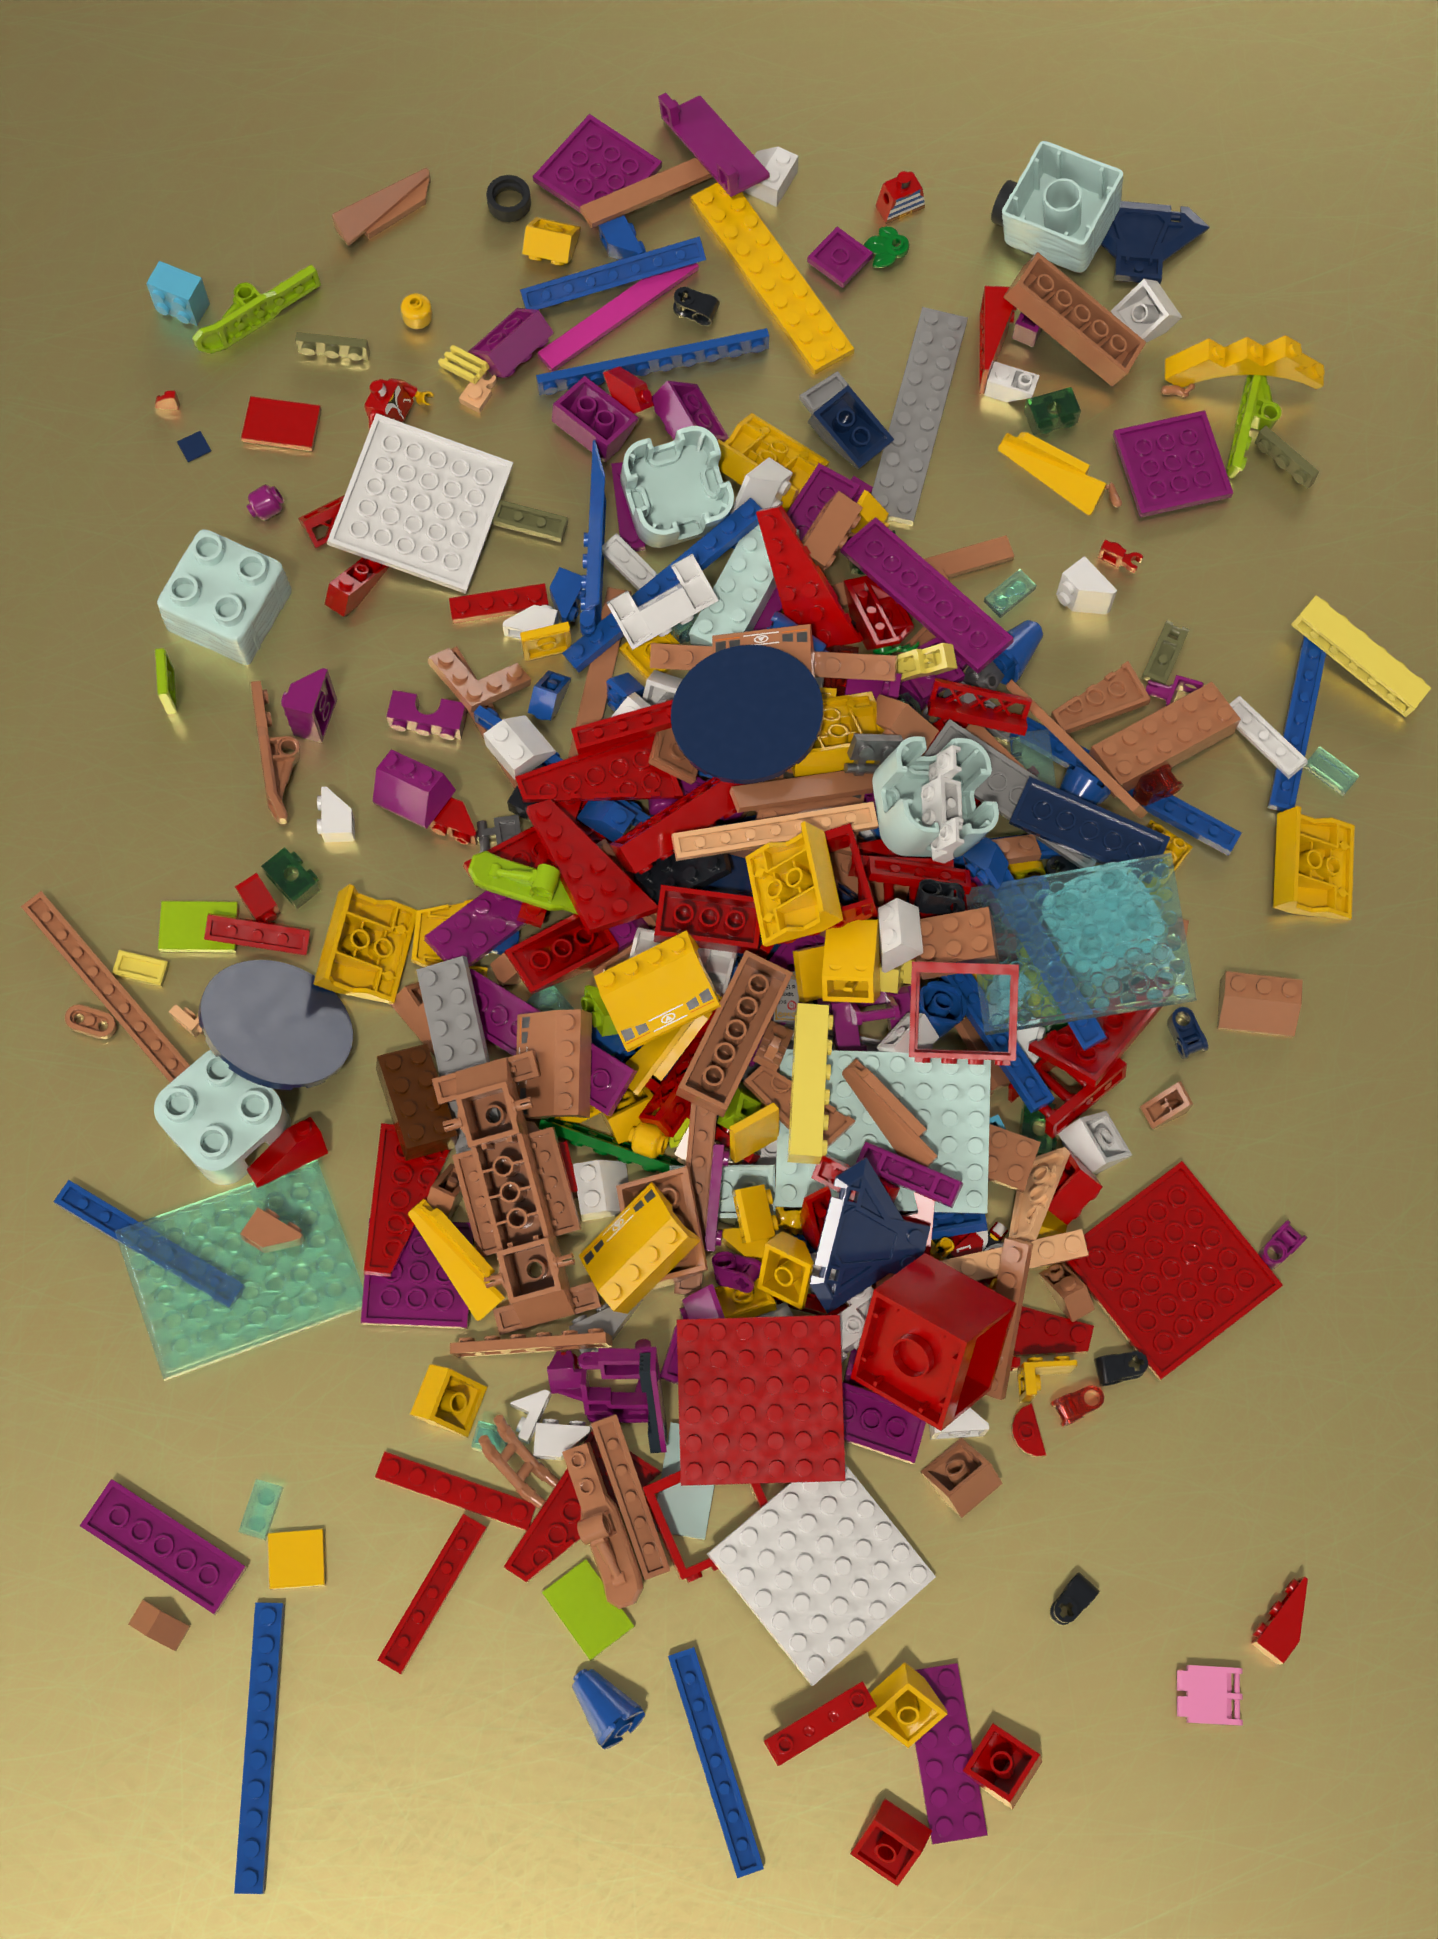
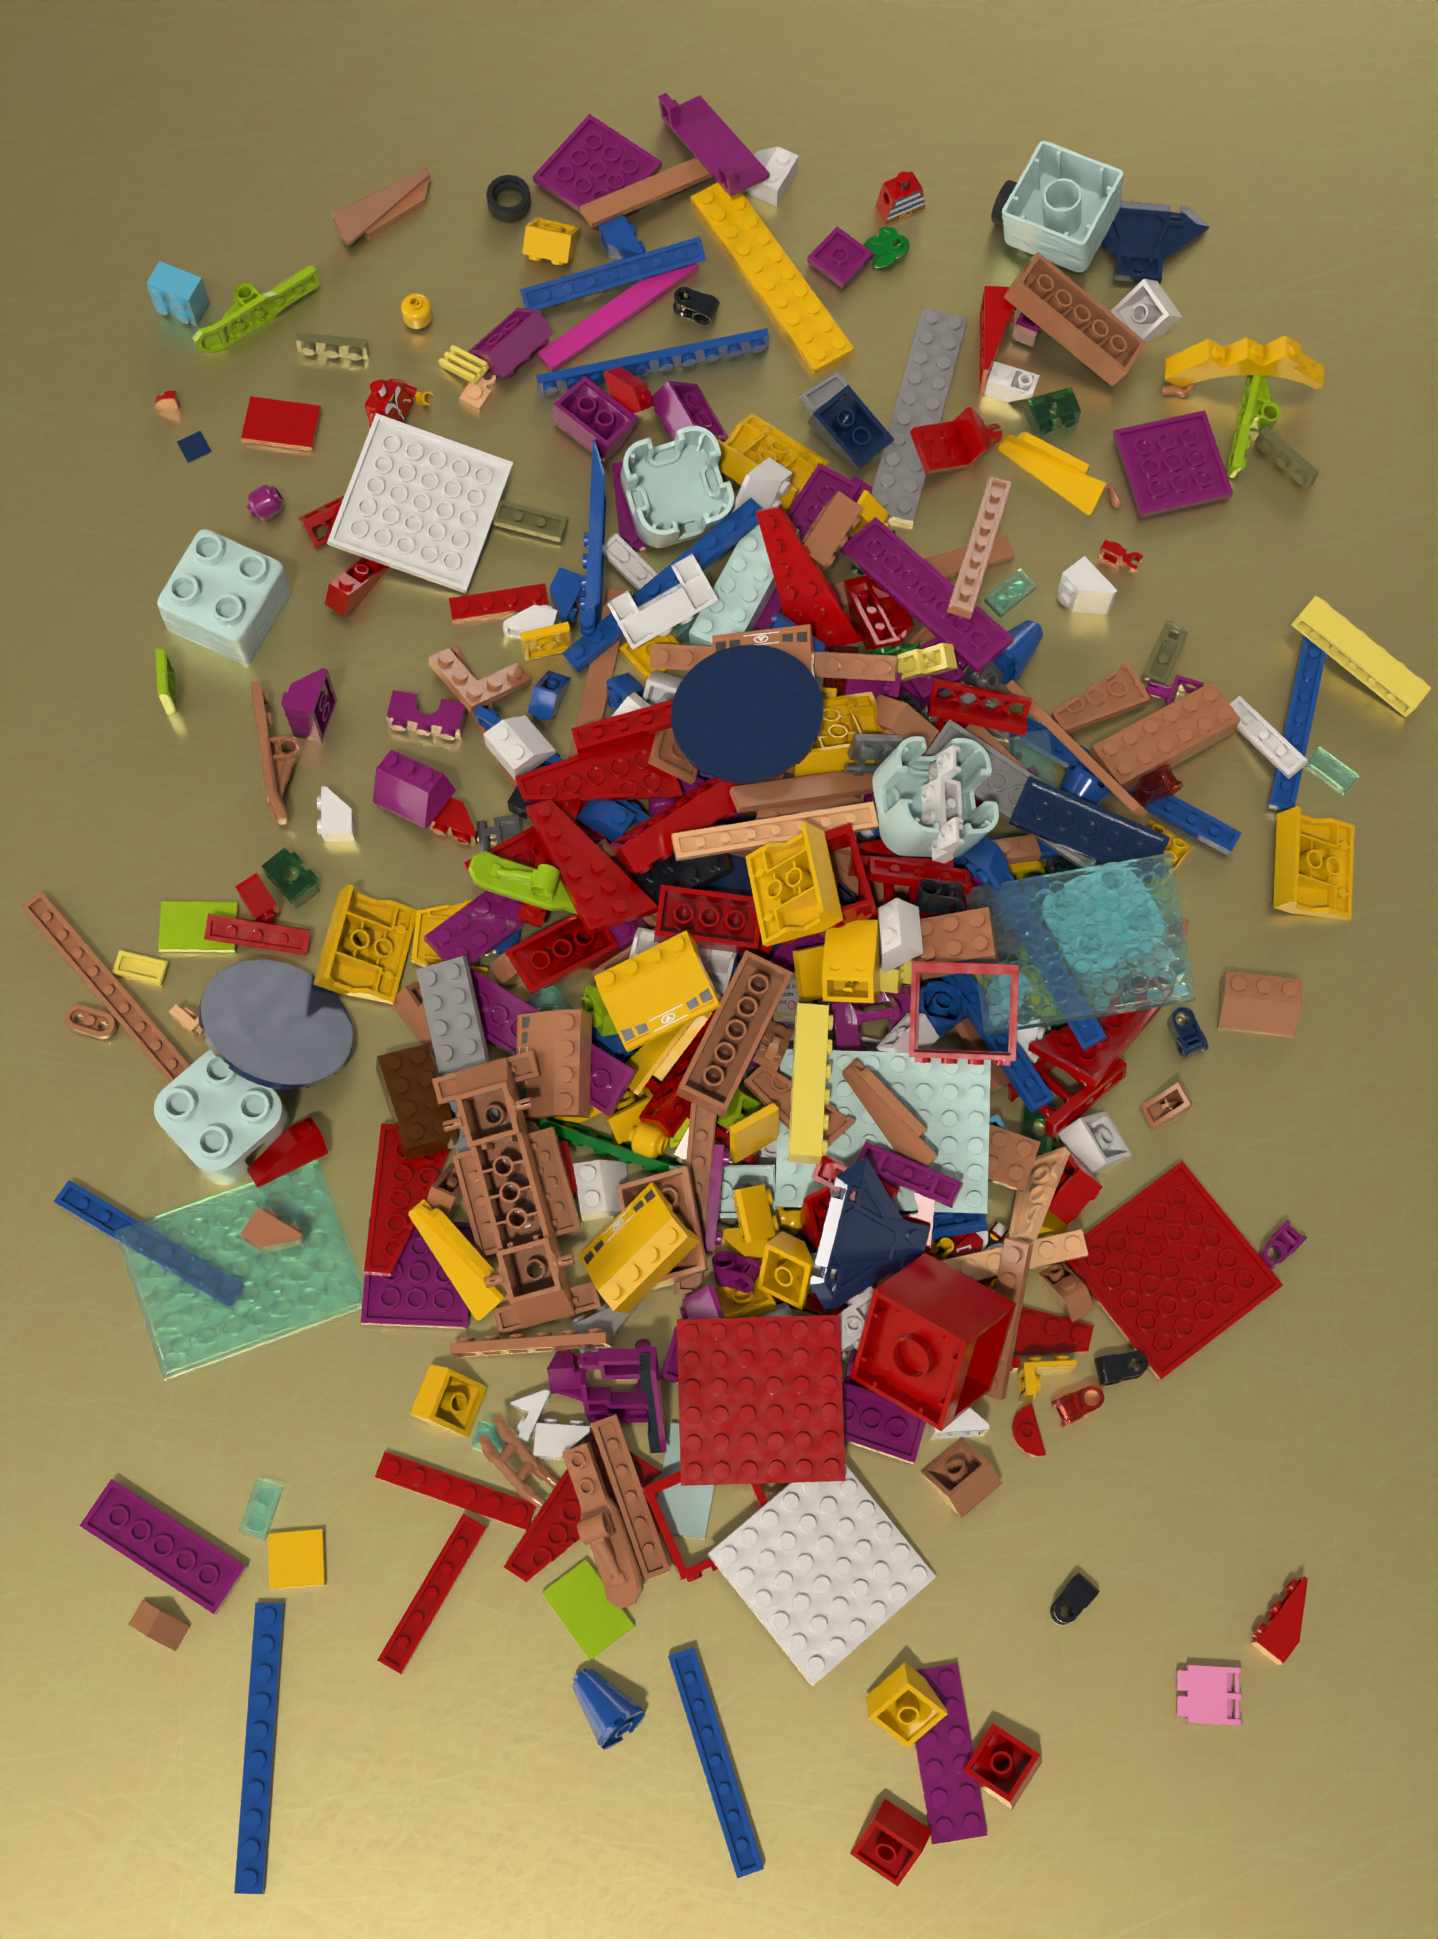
red fence [763,1681,877,1766] -> none
none -> red plate [910,407,1003,475]
none -> nougat tile [947,476,1012,619]

